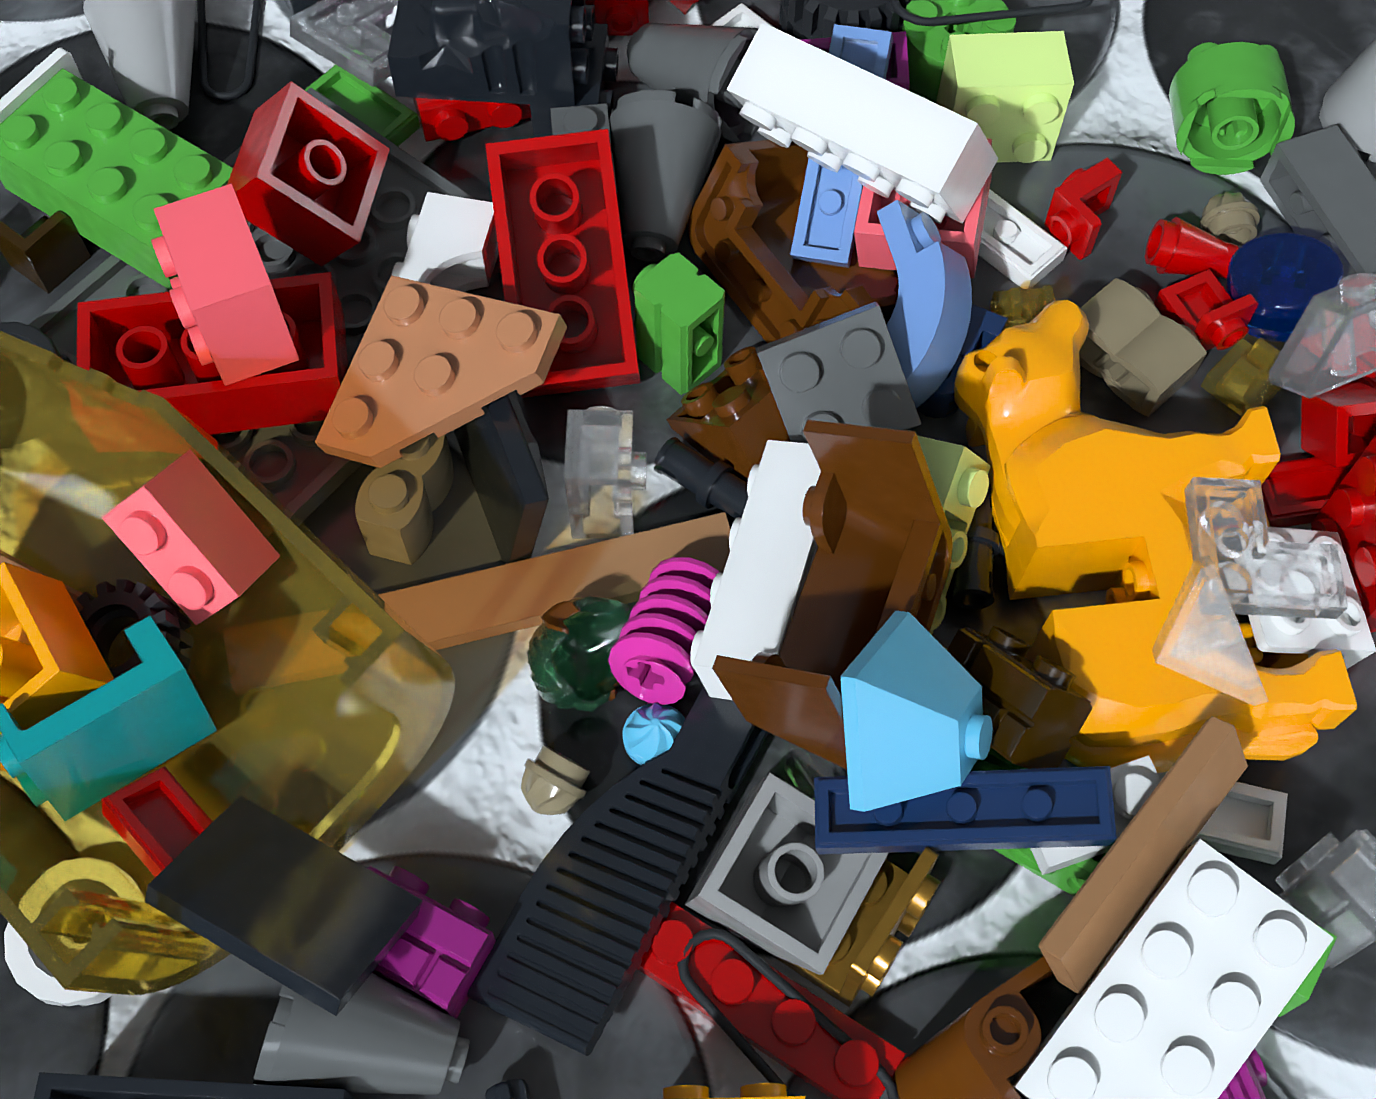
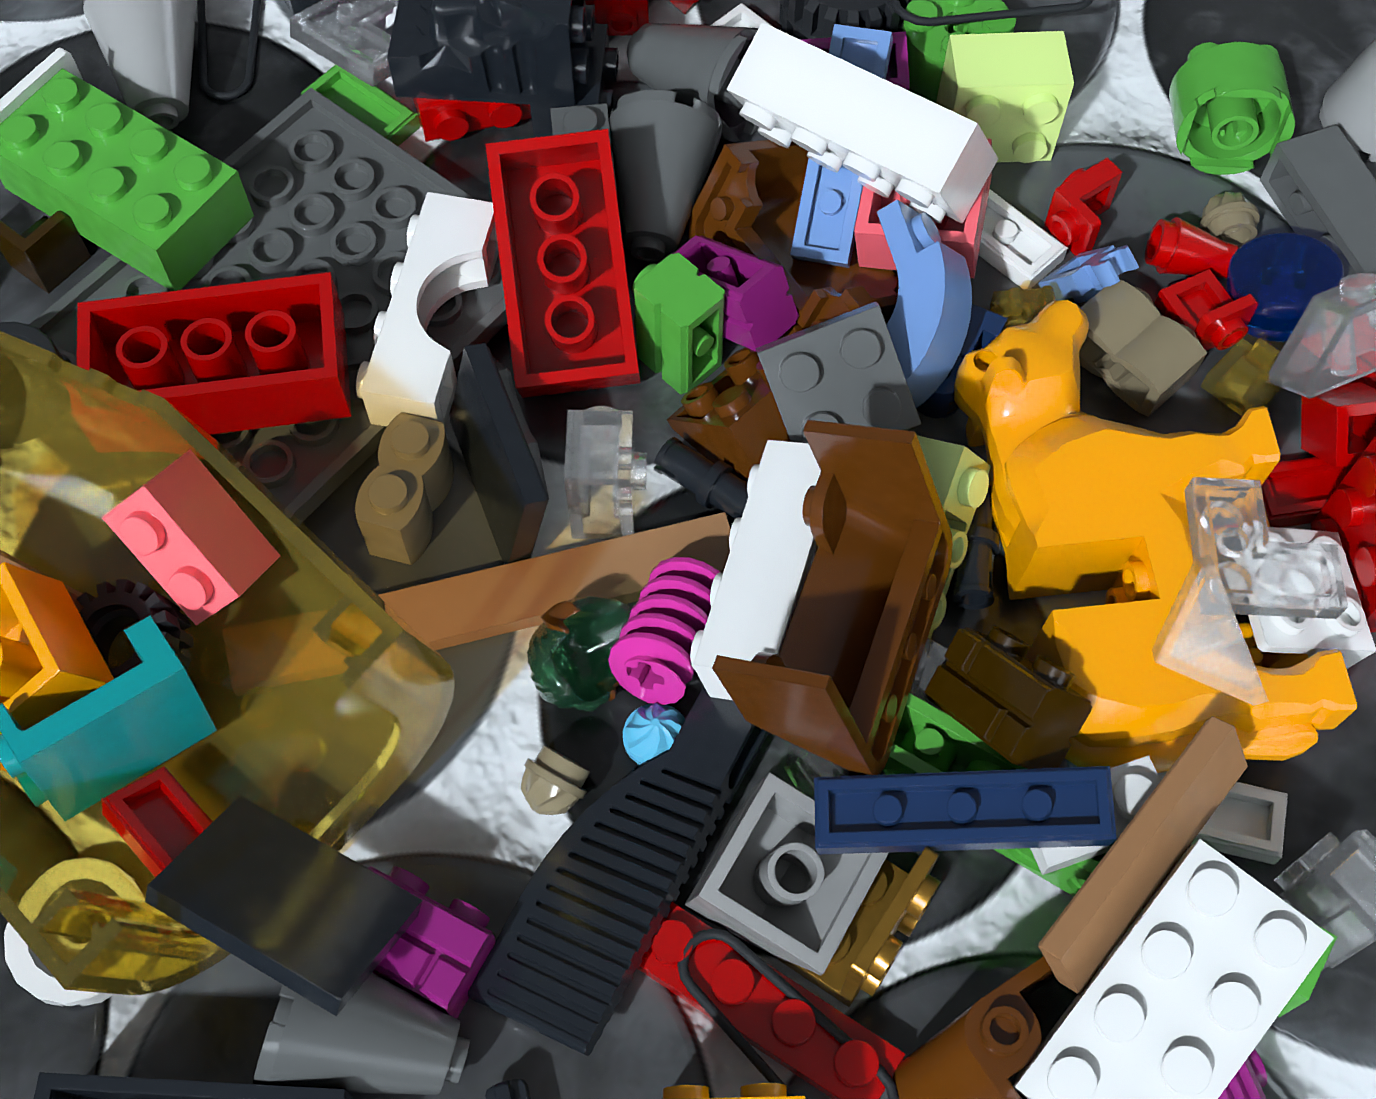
coral brick [151,183,299,386] -> none
red brick [227,81,390,266] -> none
nougat plate [315,275,567,468] -> none
medium azure slope [840,611,993,812] -> none
none -> magenta brick [673,235,799,351]
none -> medium blue plate [1038,245,1139,304]

